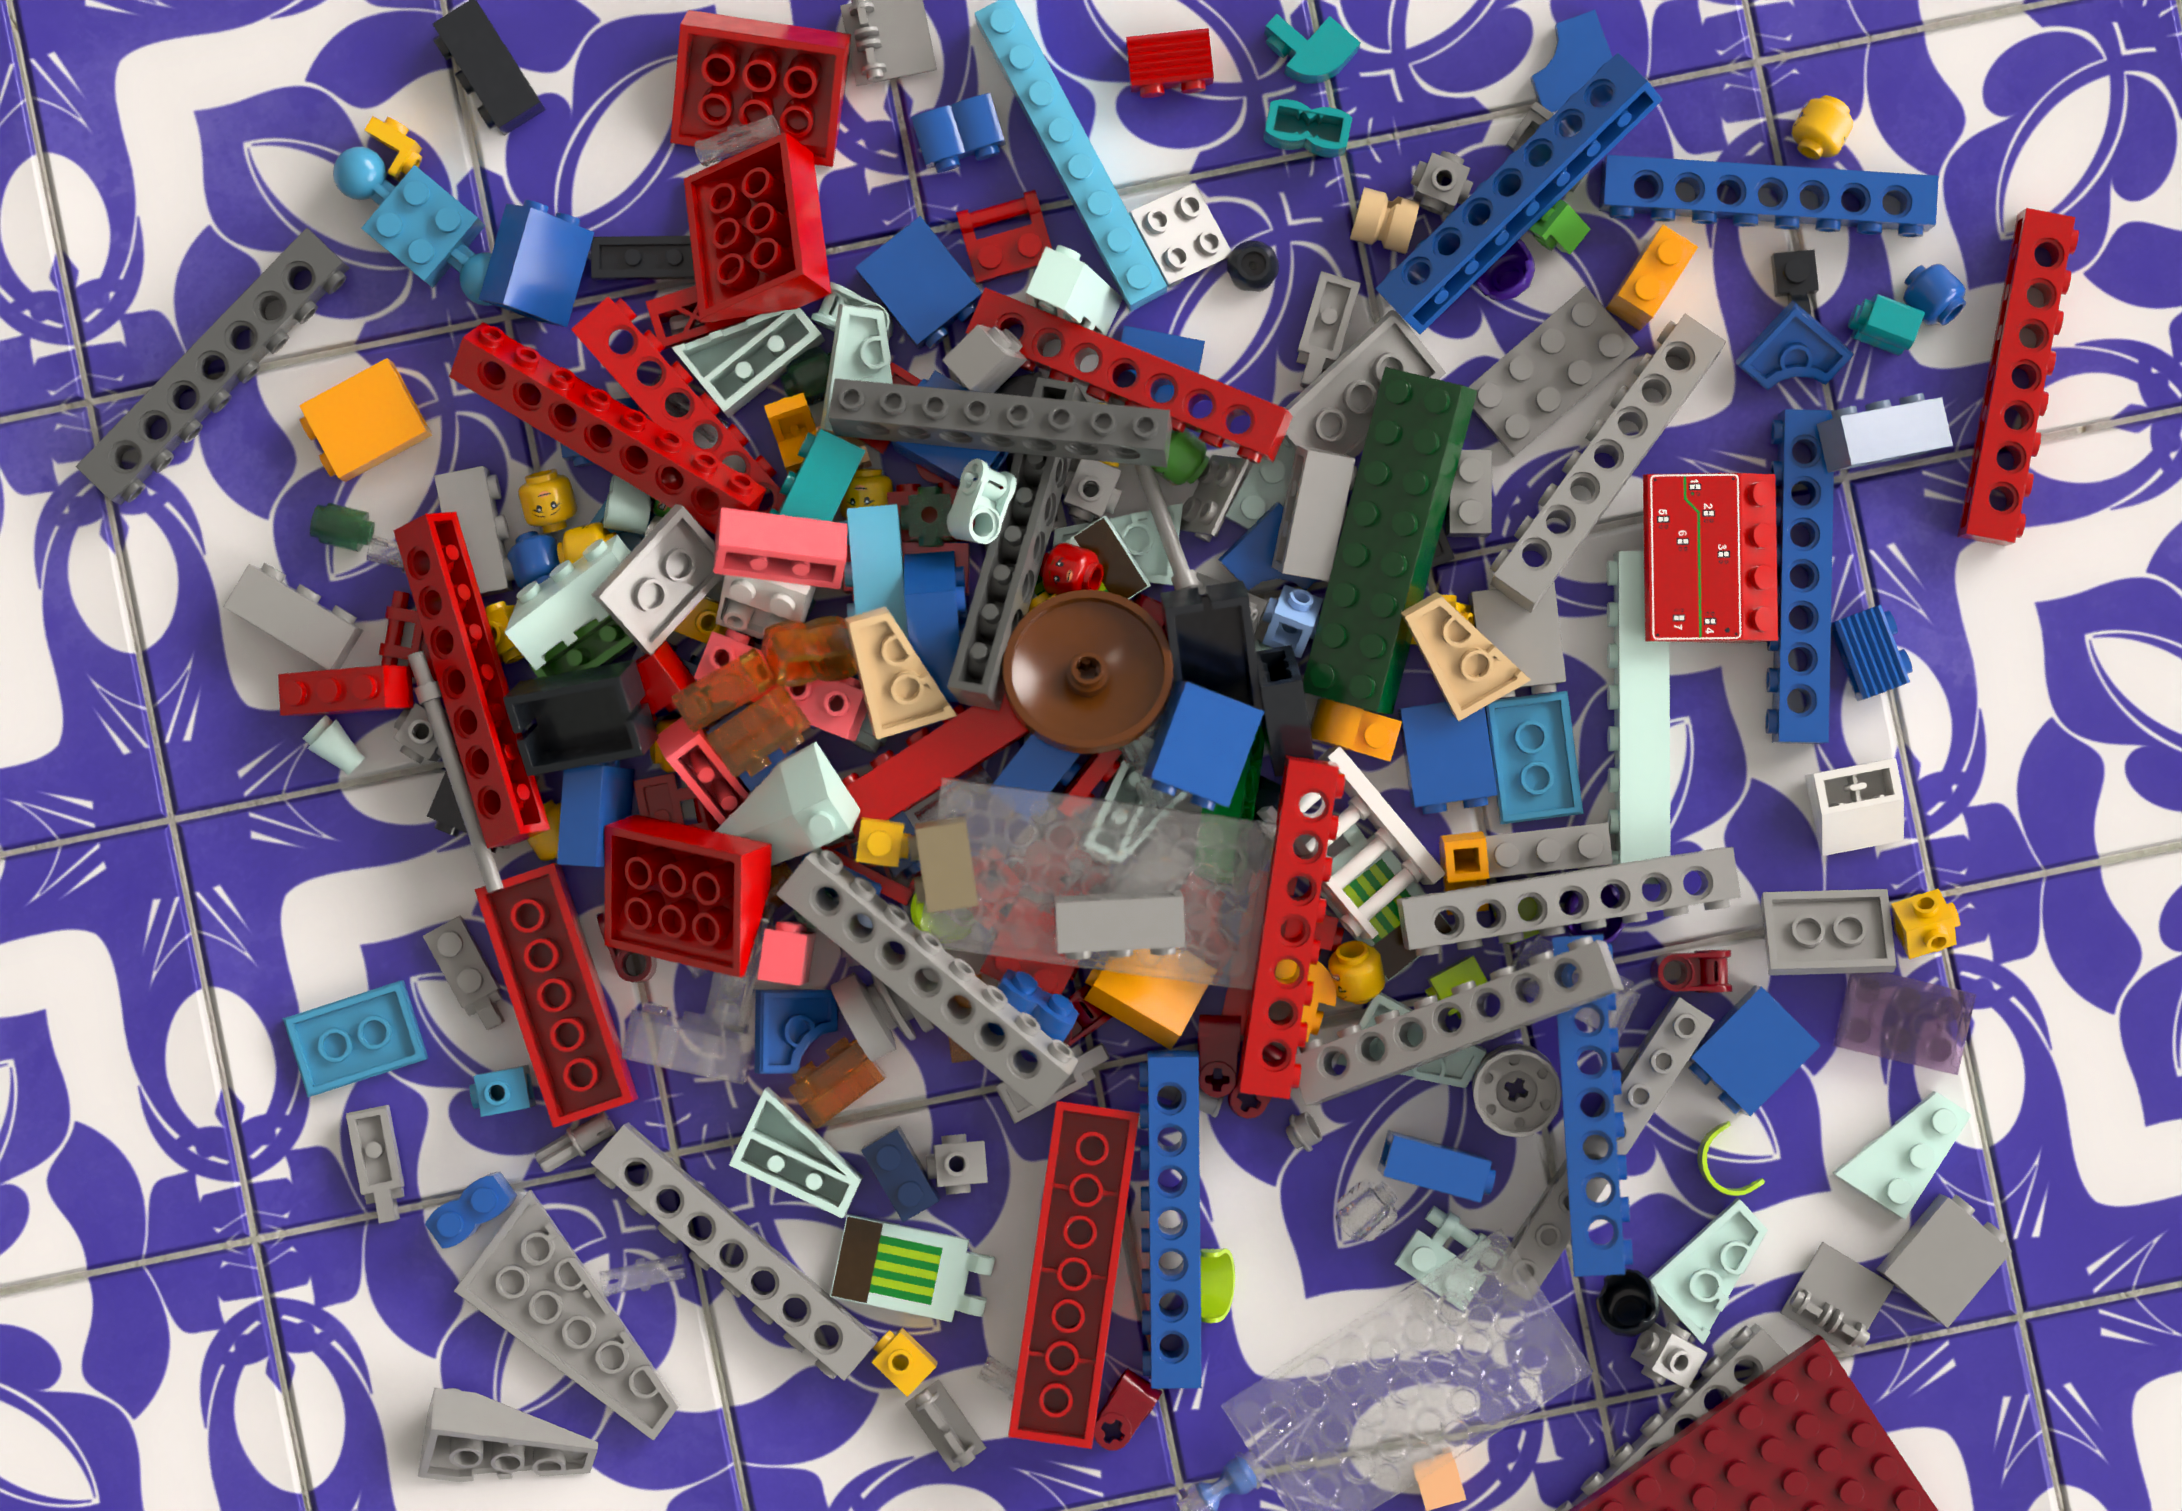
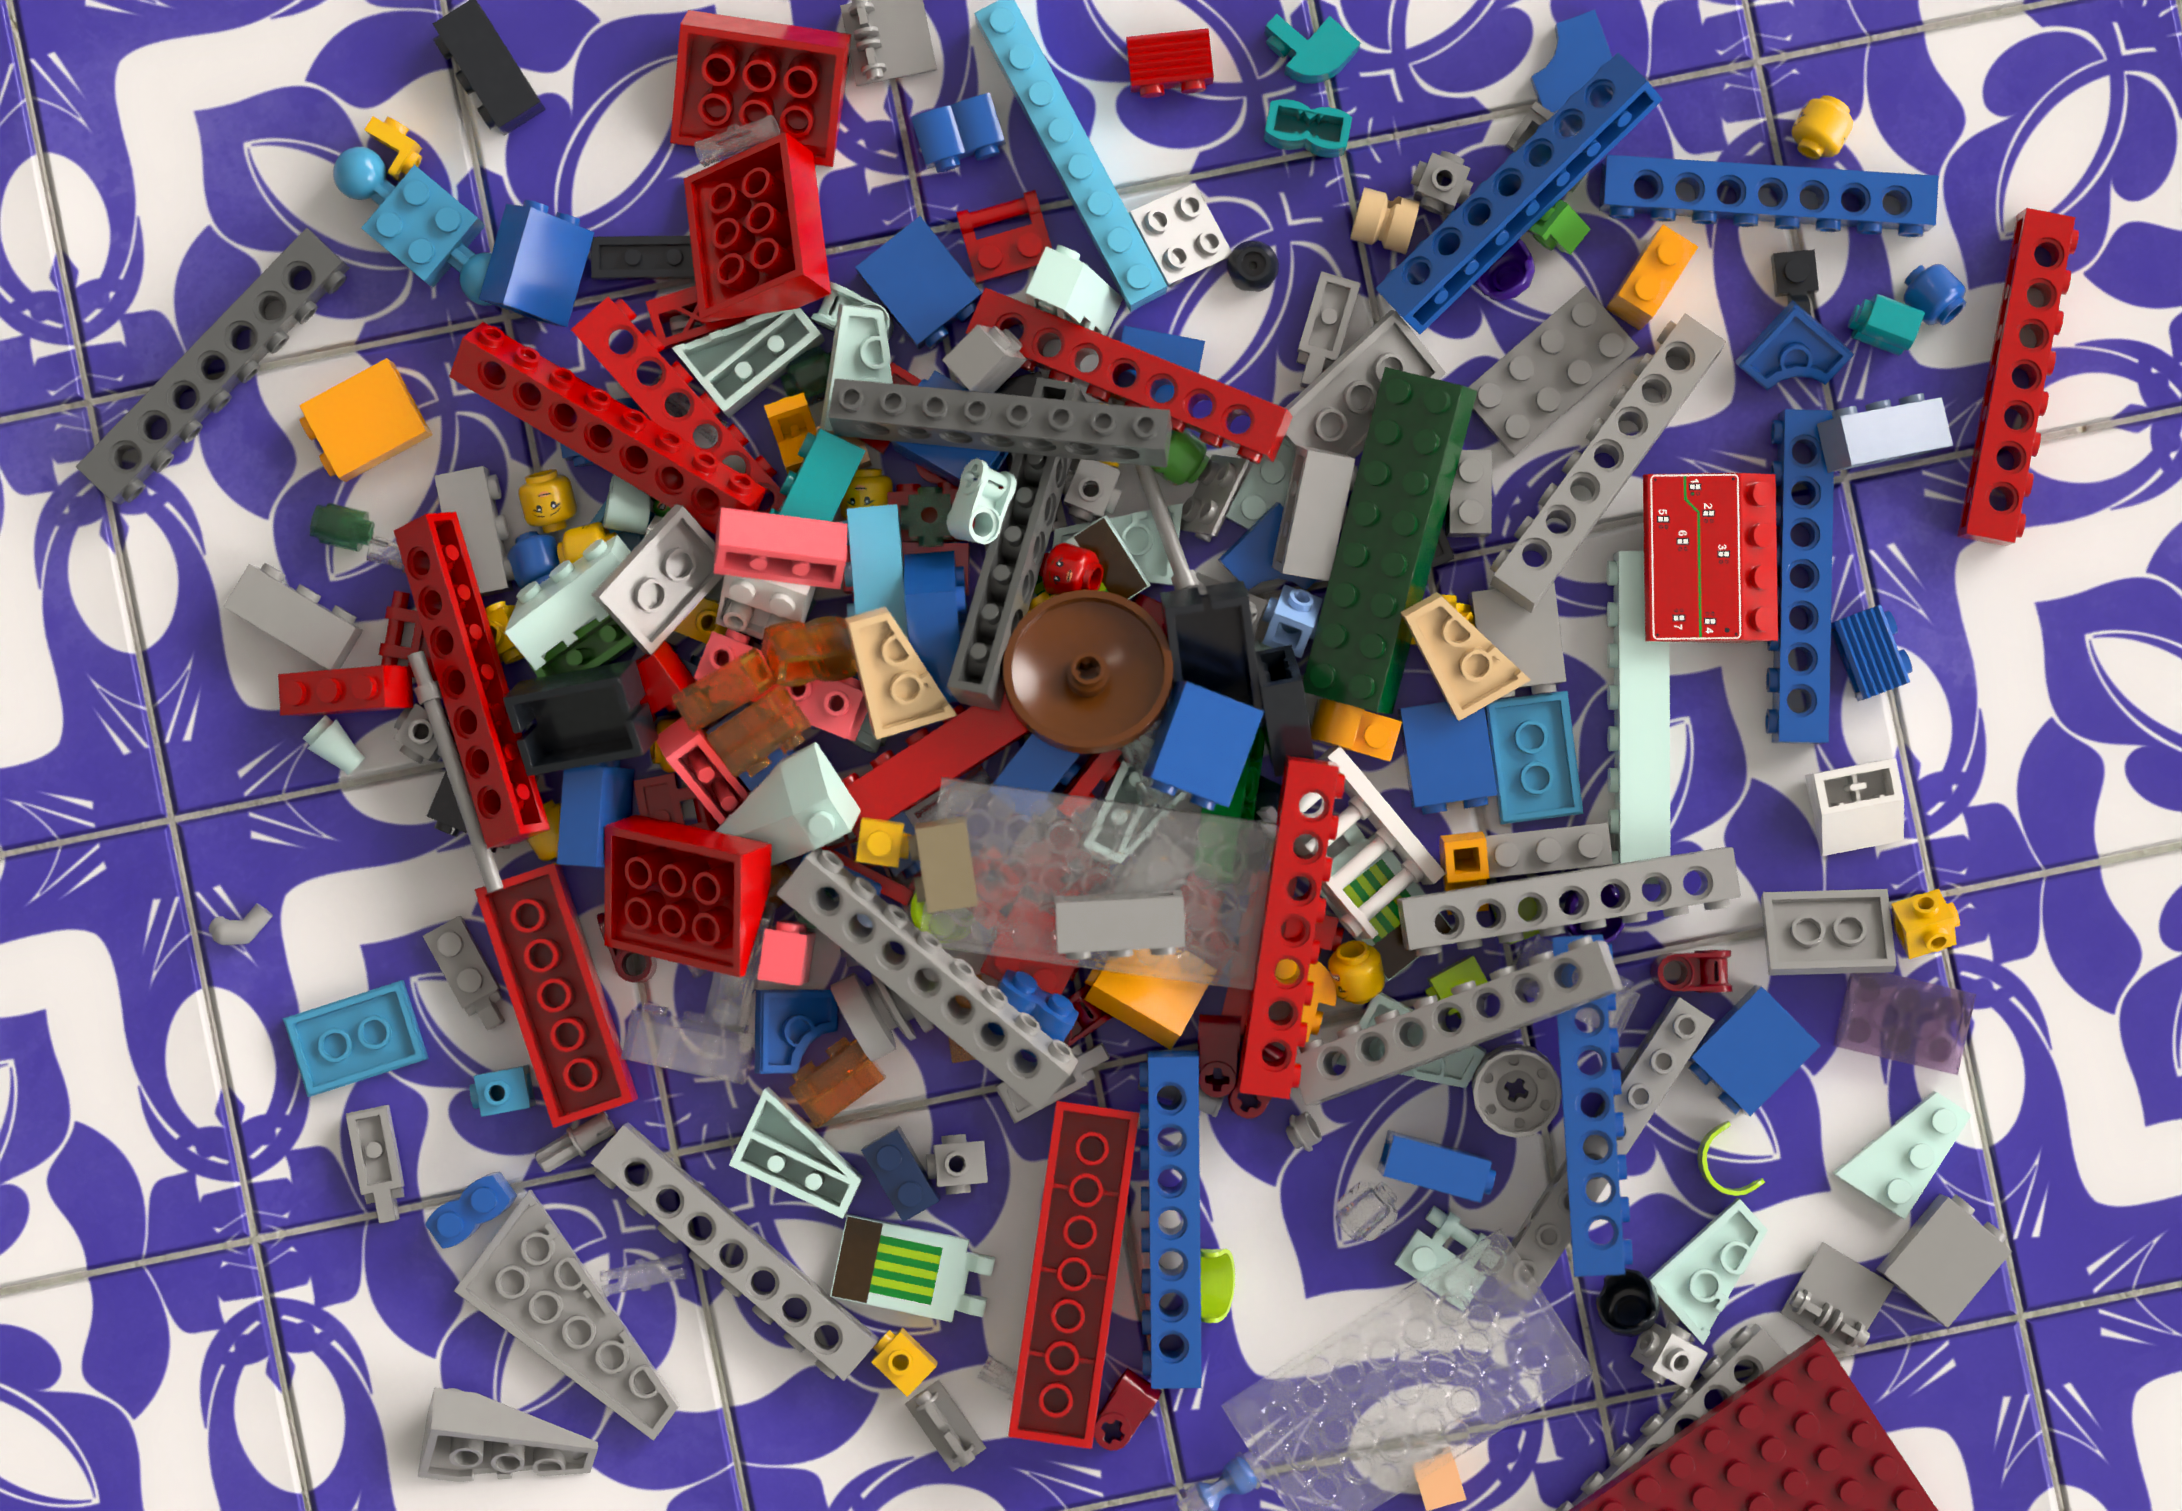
none -> light grey arm [209,903,273,946]

